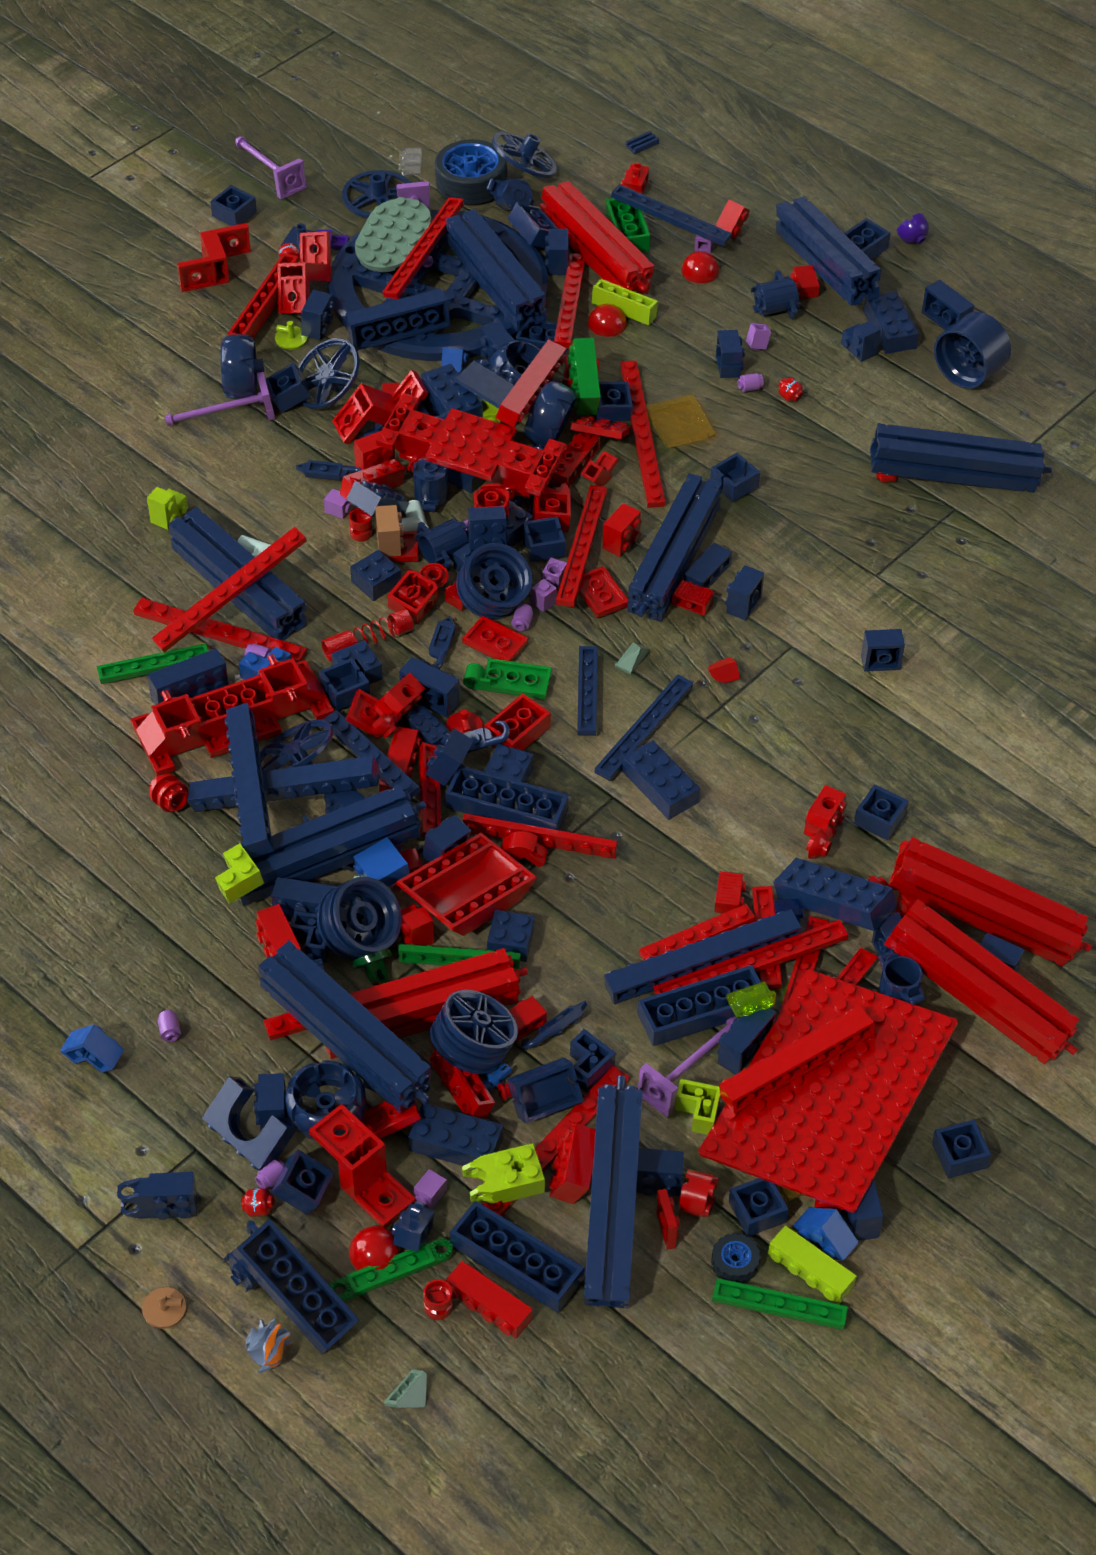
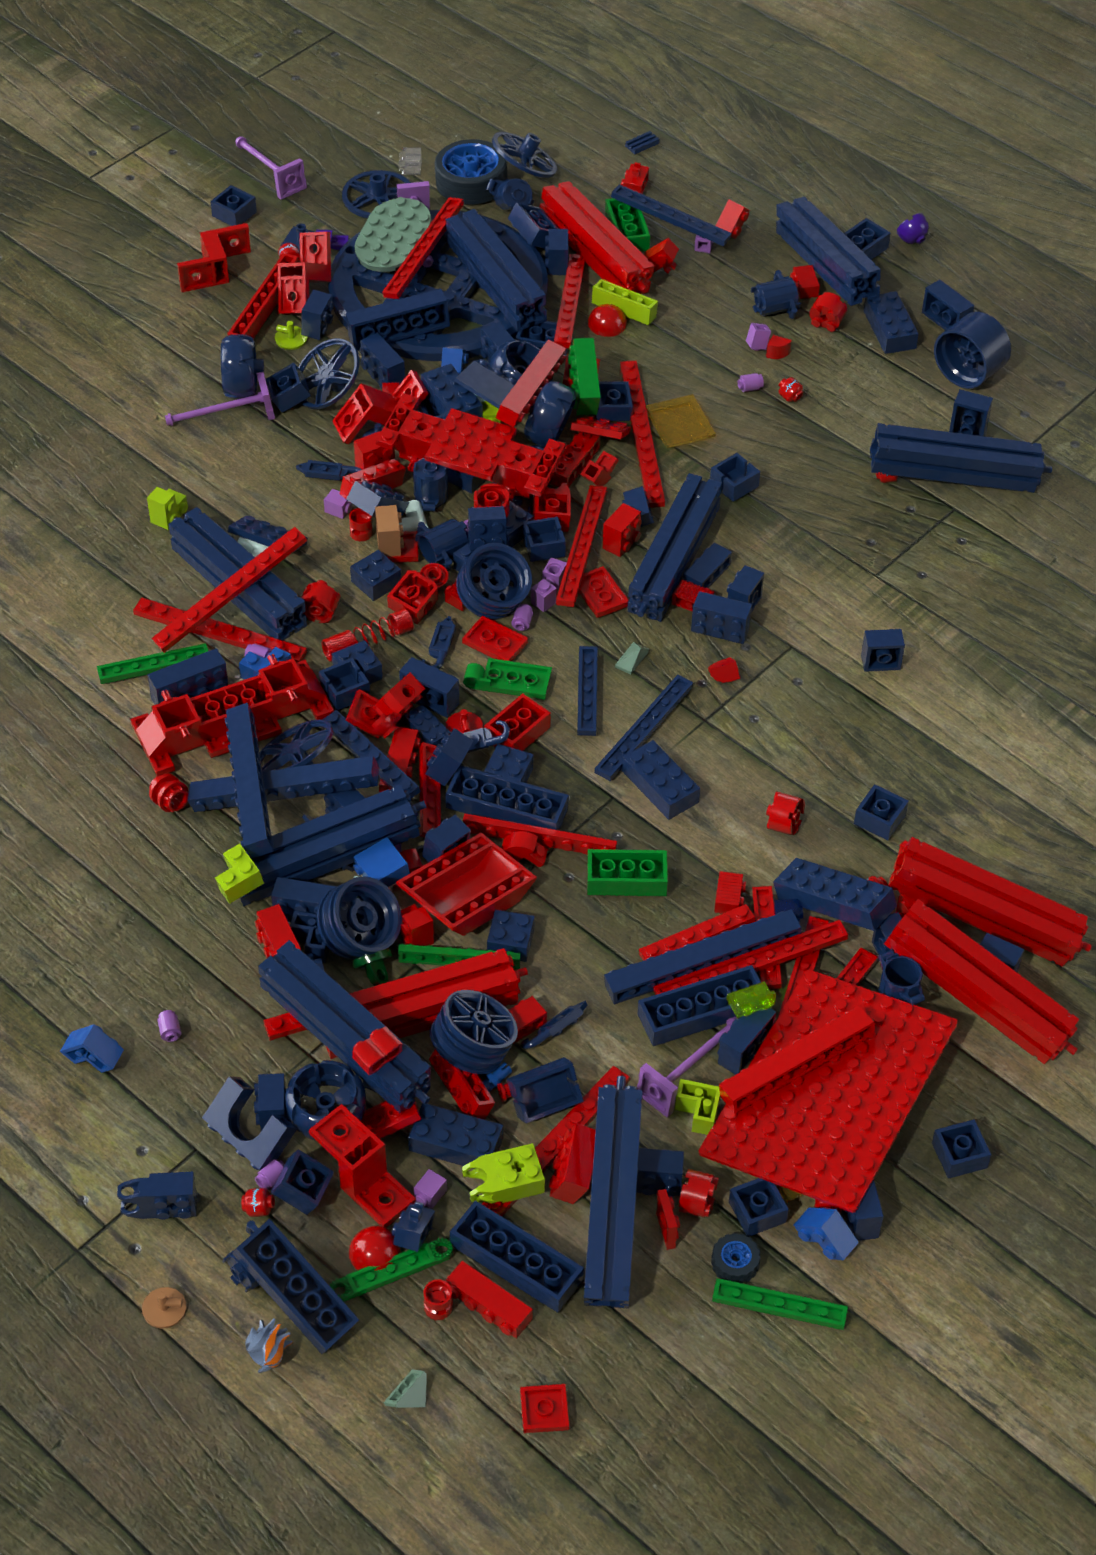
dark blue brick [570,1029,616,1092] -> none
red piece [681,251,720,284] -> none
dark blue piece [715,329,745,378] -> none
lime brick [768,1225,857,1304] -> none
red brick [804,785,847,859] -> none
dark blue brick [841,320,880,362] -> none
none -> dark blue plate [228,516,308,554]
none -> red brick [301,580,341,623]
none -> red brick [352,1026,402,1075]
none -> dark blue brick [360,333,405,389]
none -> red plate [520,1384,569,1433]
none -> green brick [587,849,668,896]
none -> dark blue brick [622,486,654,527]
none -> red brick [644,238,679,273]
none -> dark blue brick [691,591,752,644]
none -> red brick [766,335,792,359]
none -> red brick [766,791,805,835]
none -> red brick [809,292,848,332]
none -> dark blue brick [949,389,993,437]

